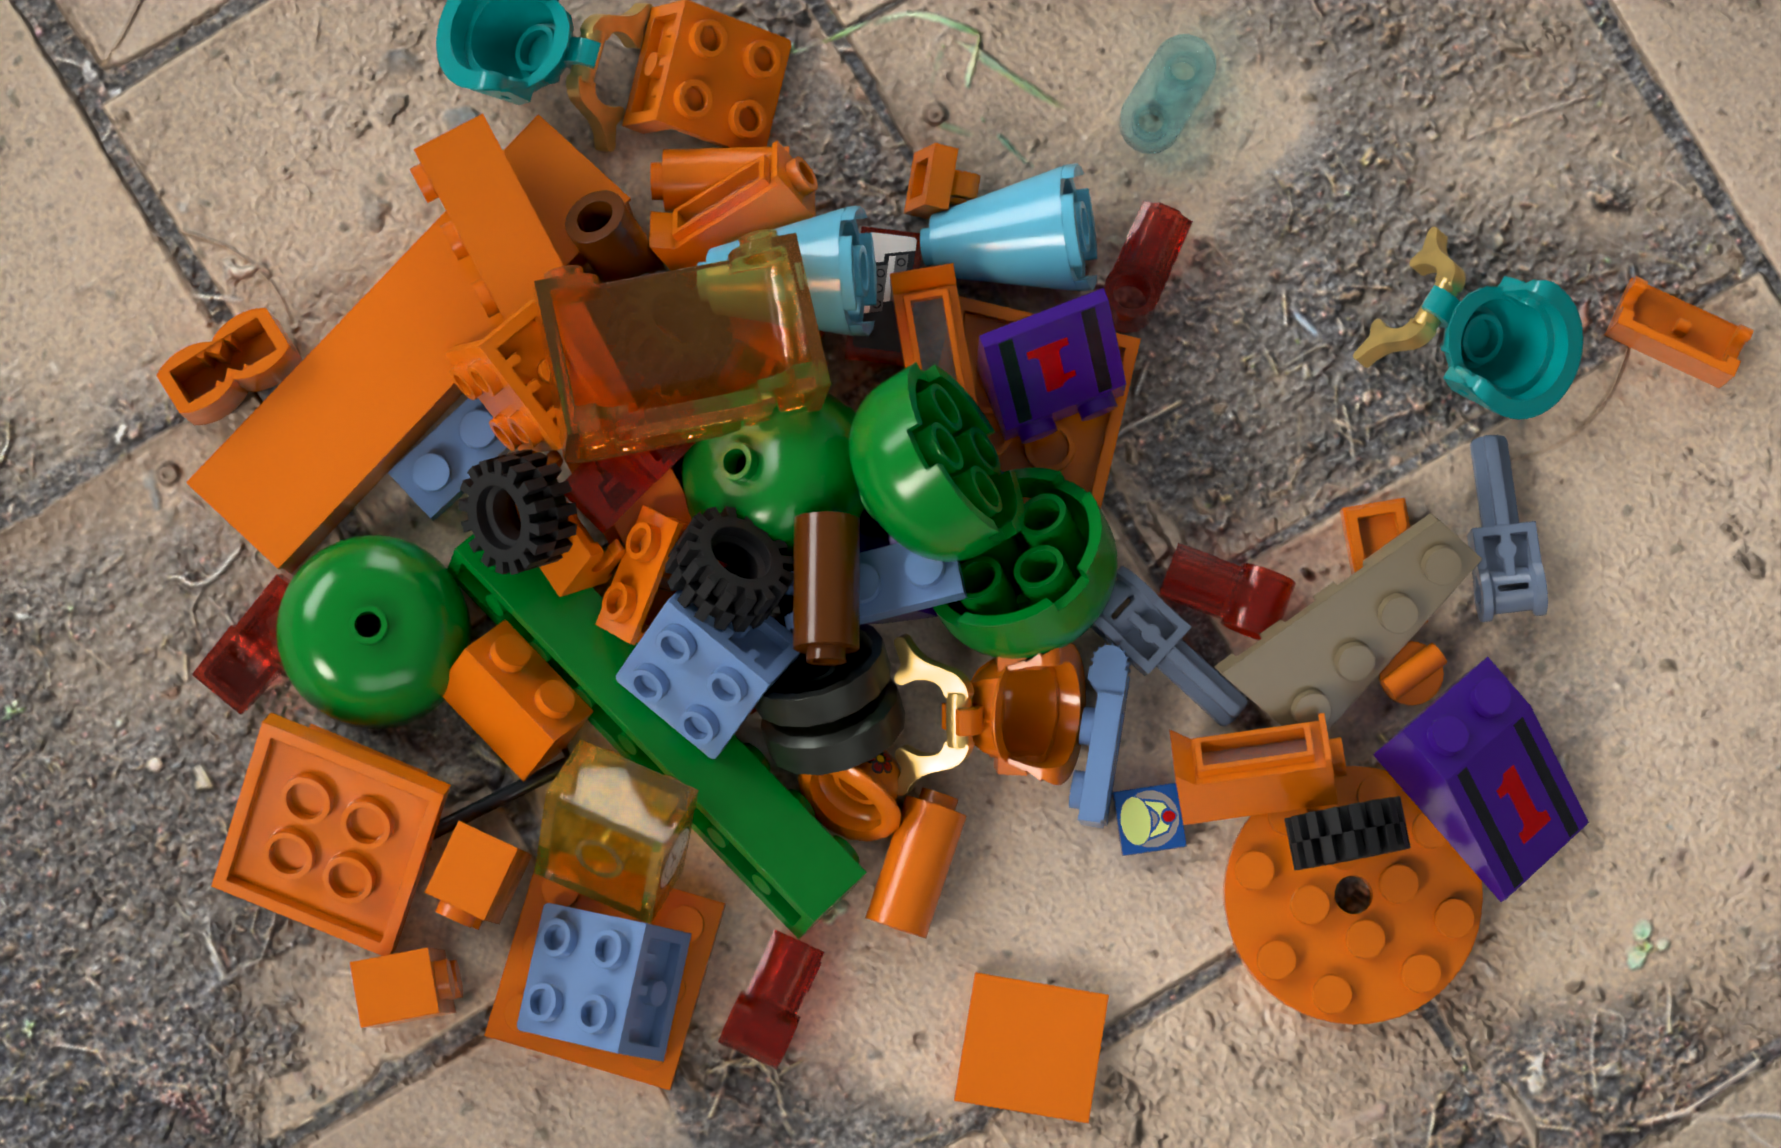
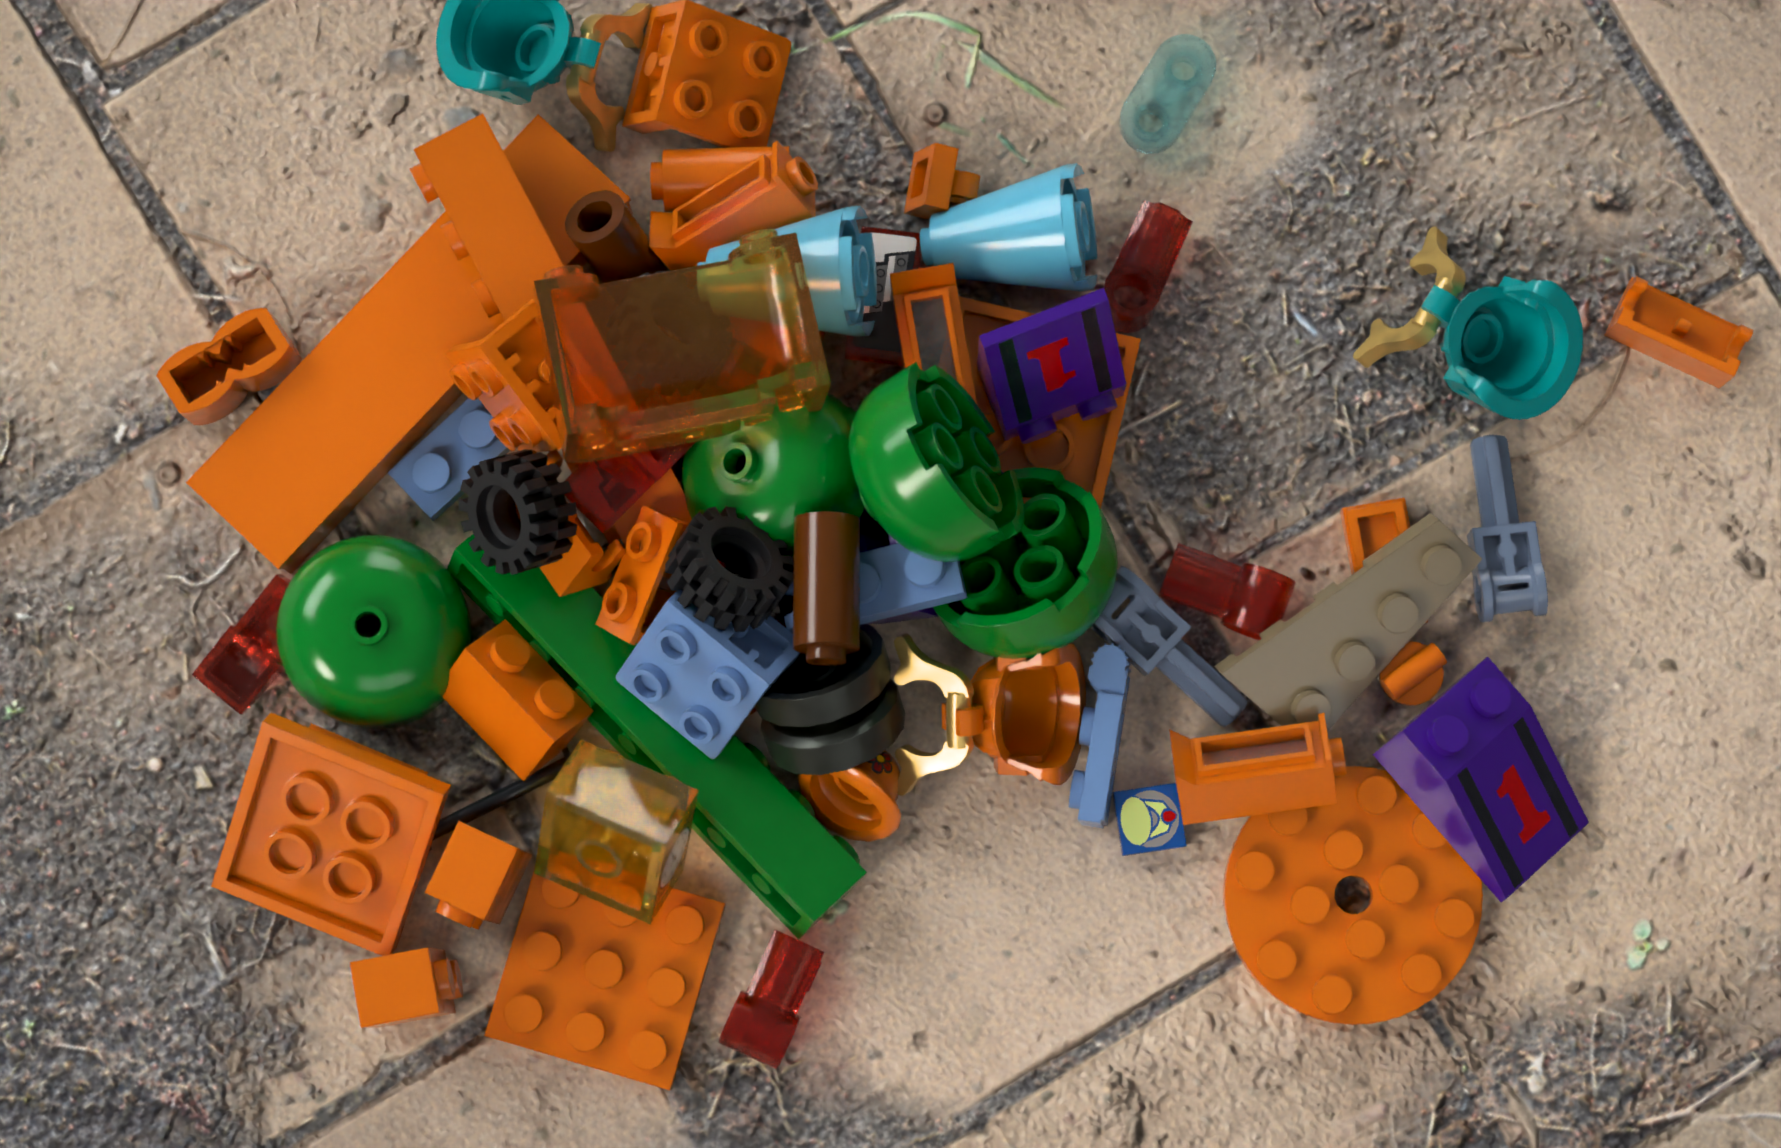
medium blue bracket [517,903,691,1062] -> none
orange brick [865,788,967,939] -> none
orange piece [954,972,1109,1124] -> none
black tyre [1284,796,1411,870] -> none

